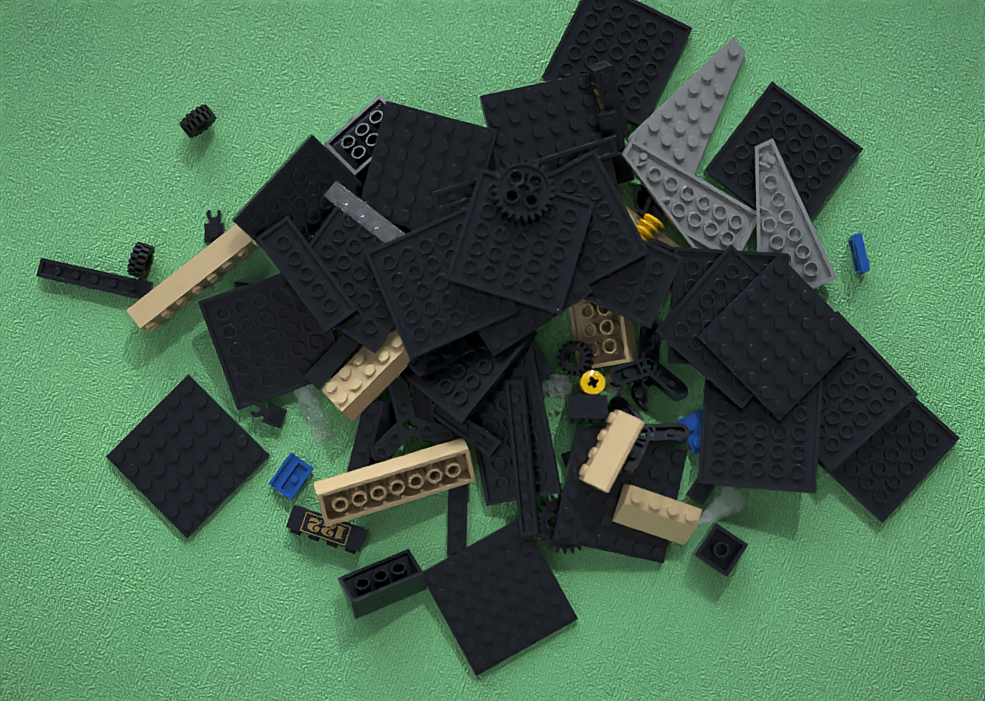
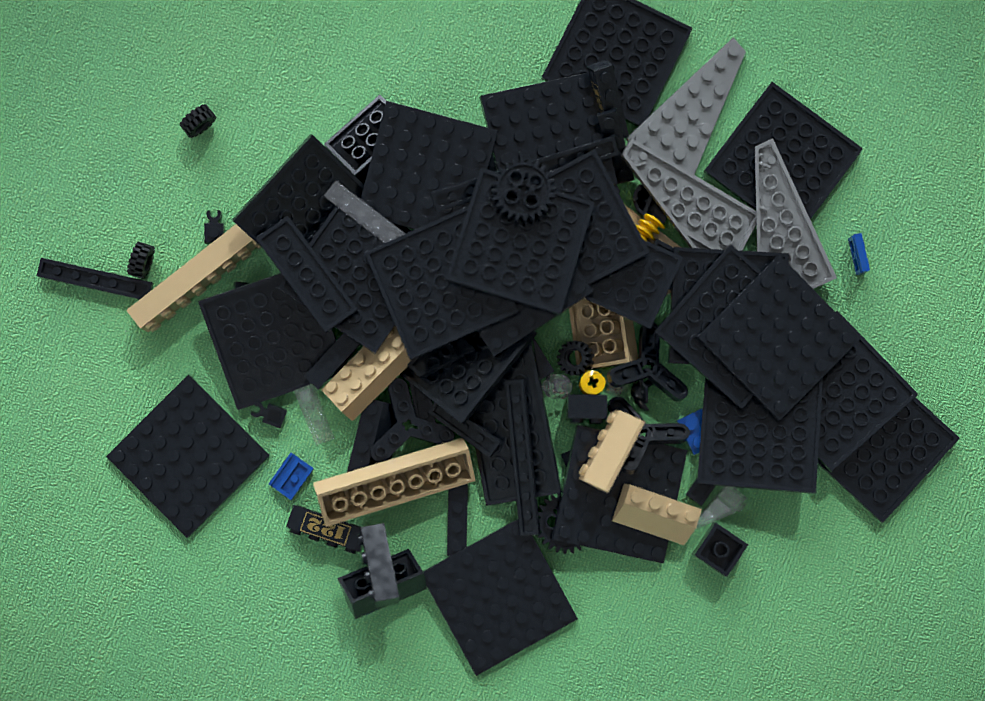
none -> black brick [357,523,399,608]

